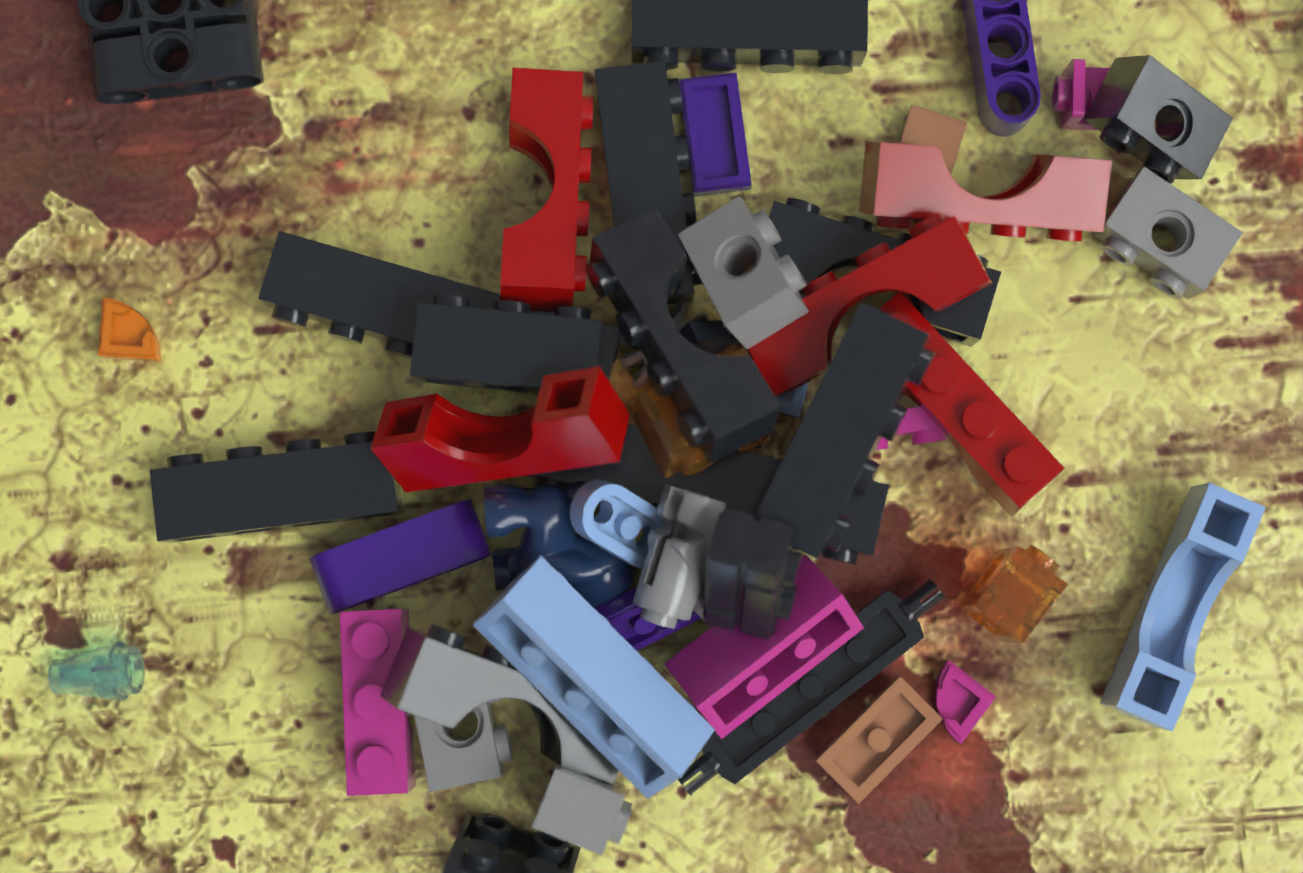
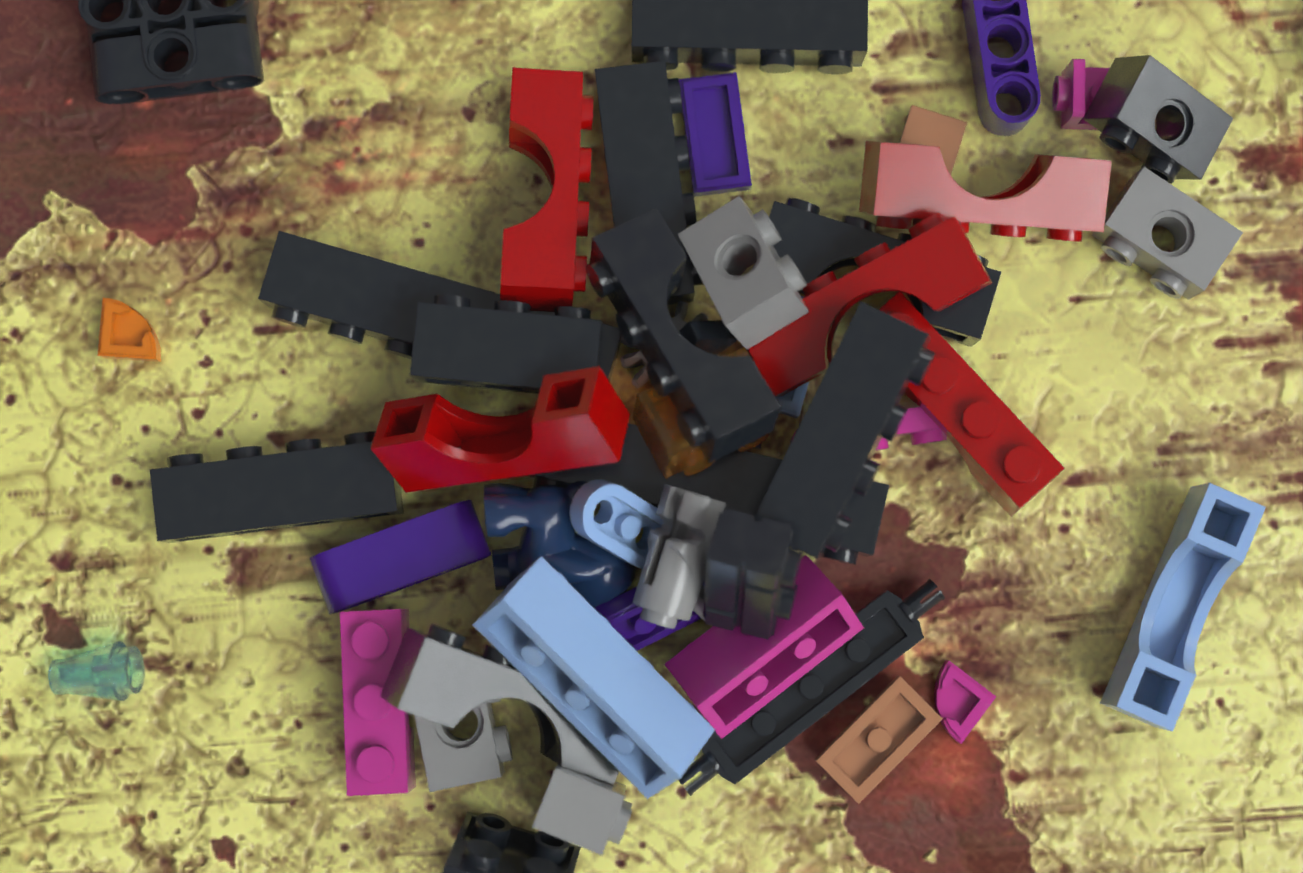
clear orange brick [955,545,1068,644] -> none

